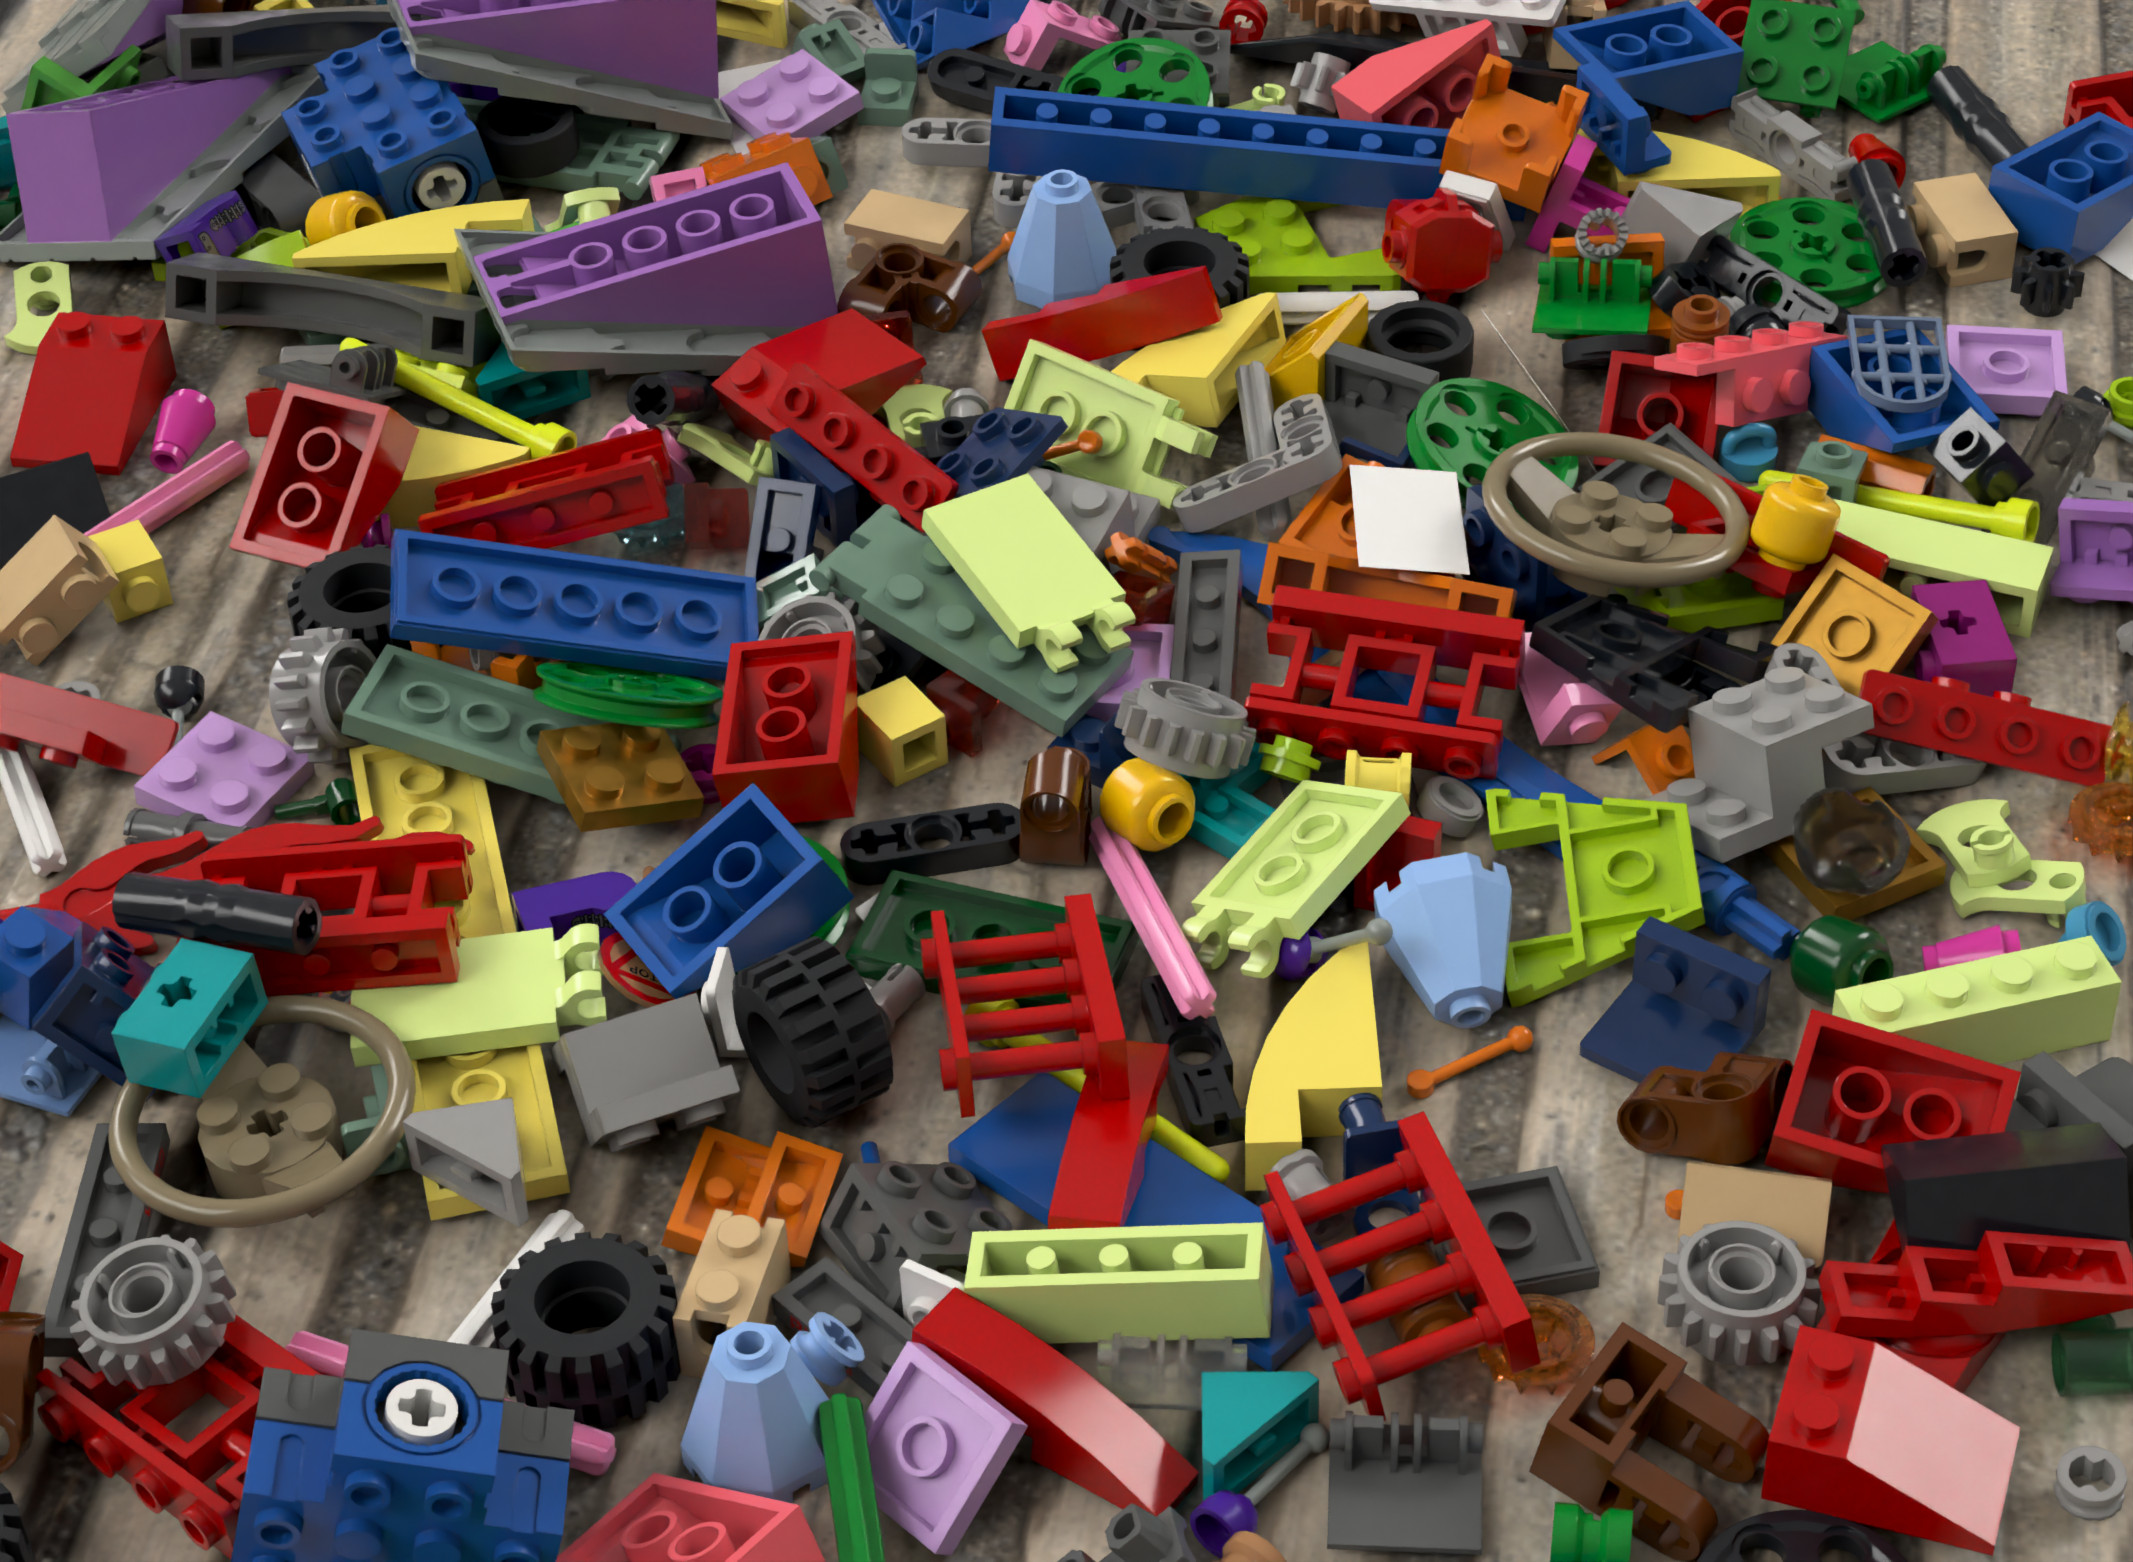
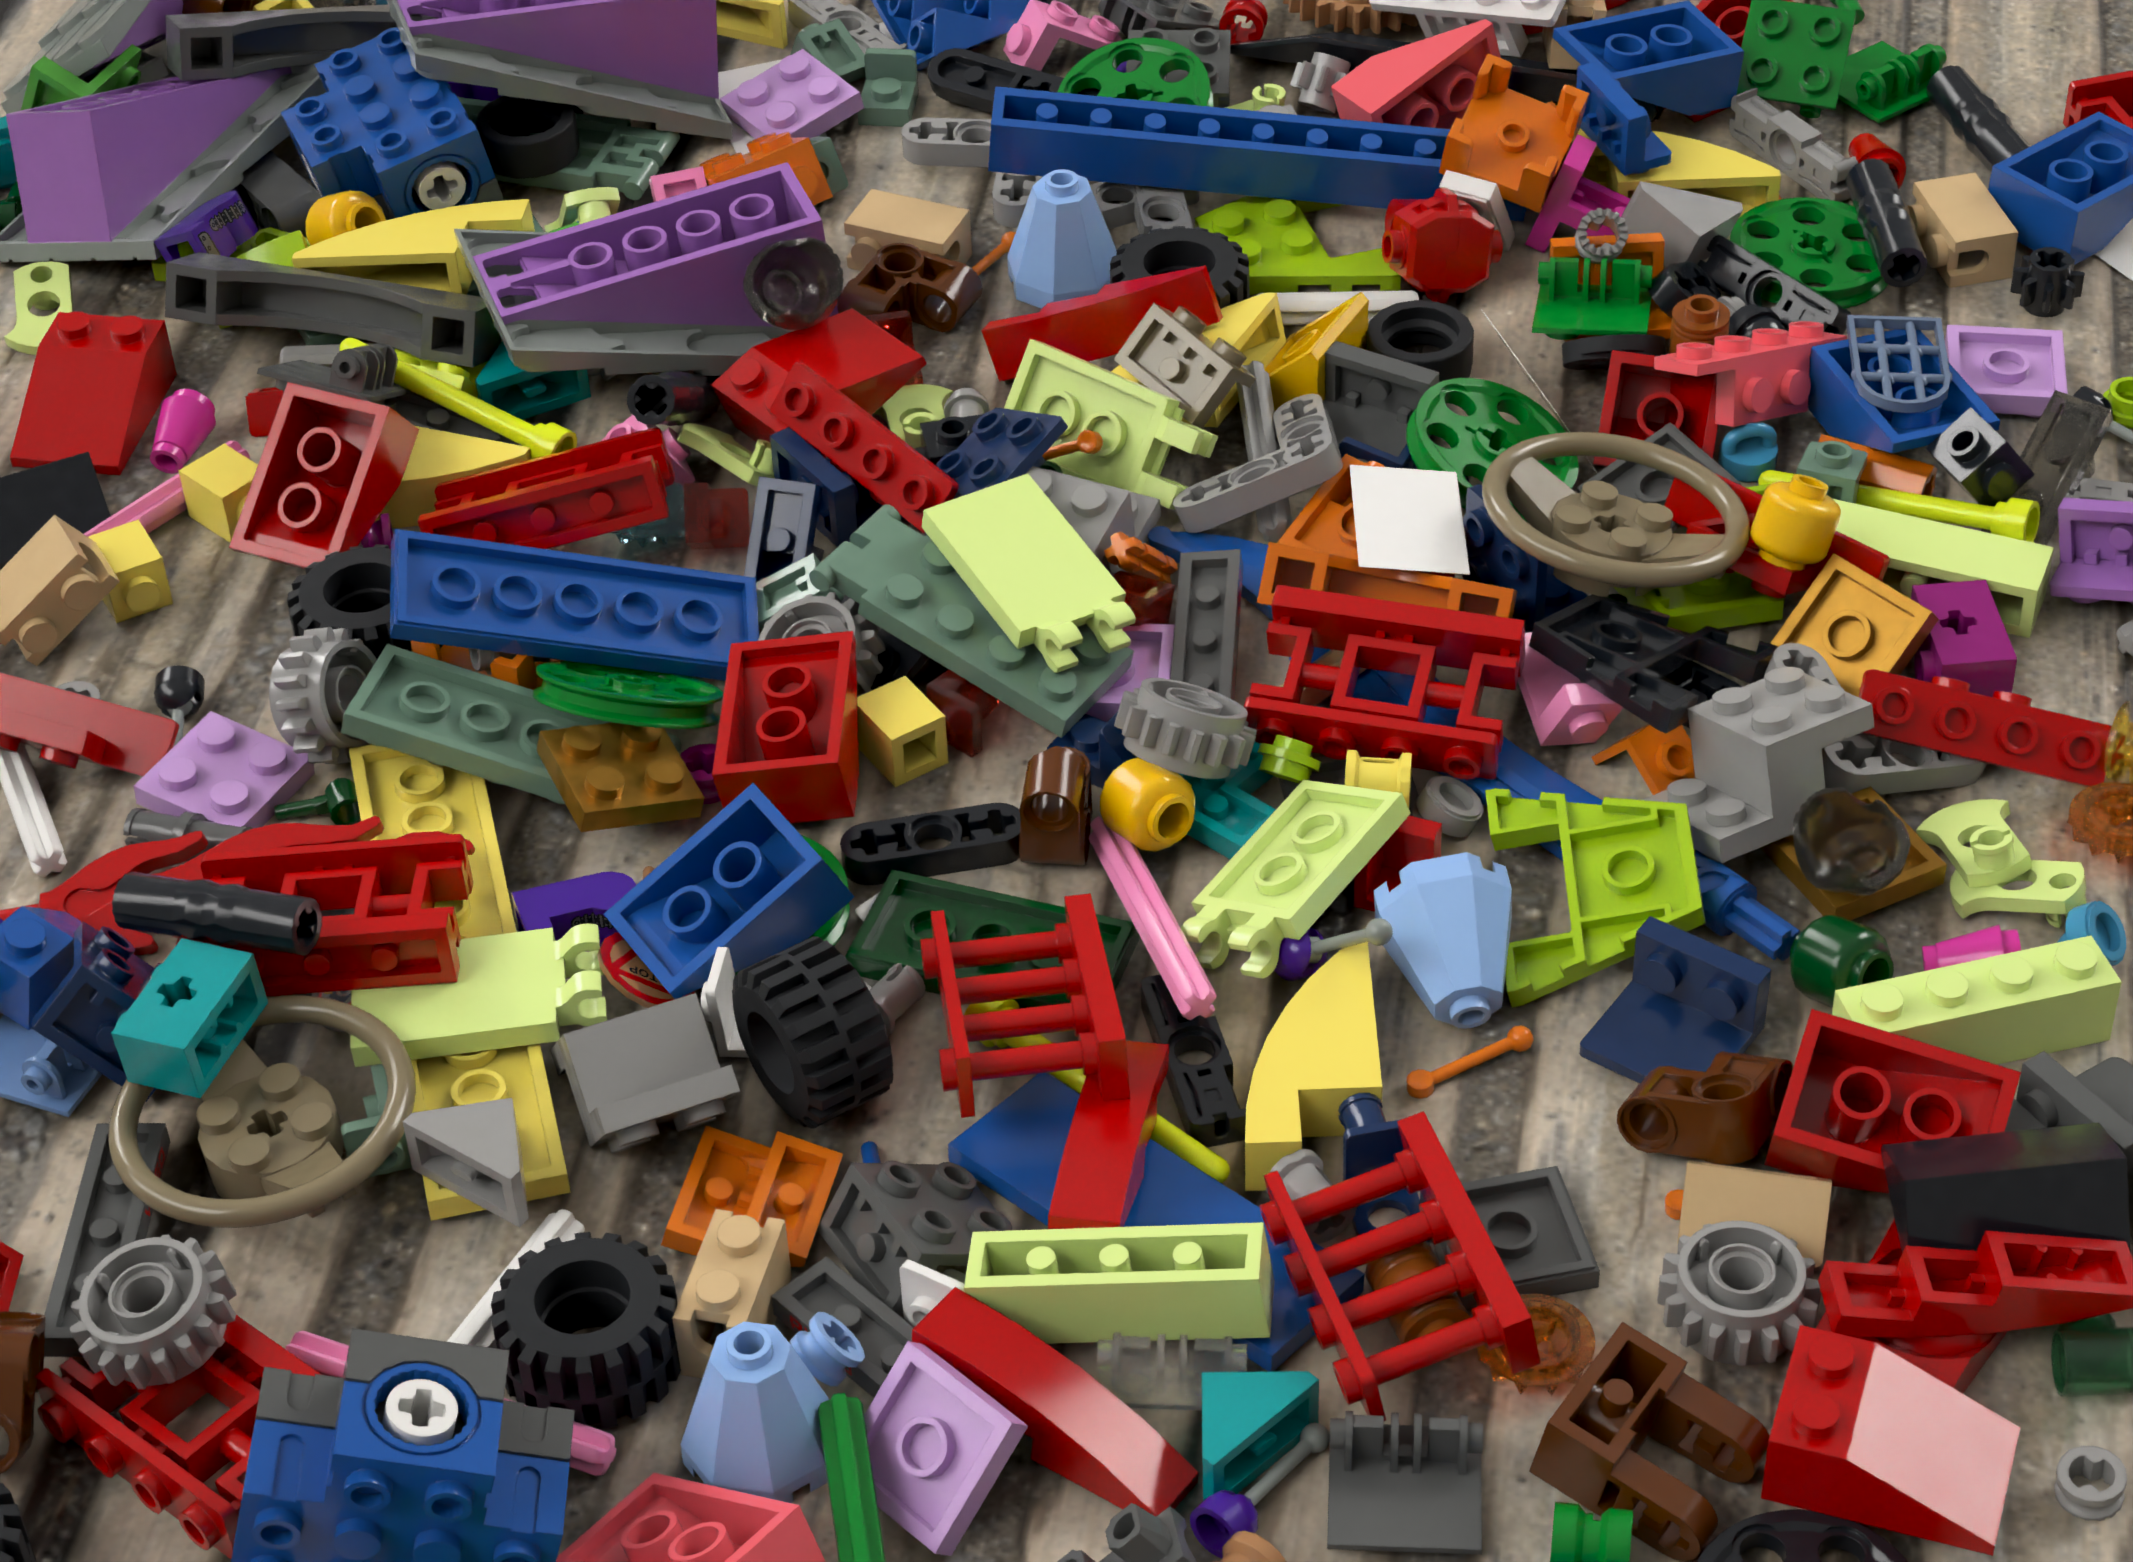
none -> light yellow brick [178,443,258,543]
none -> clear smoke hair [743,237,844,330]
none -> bracket [1113,303,1257,428]

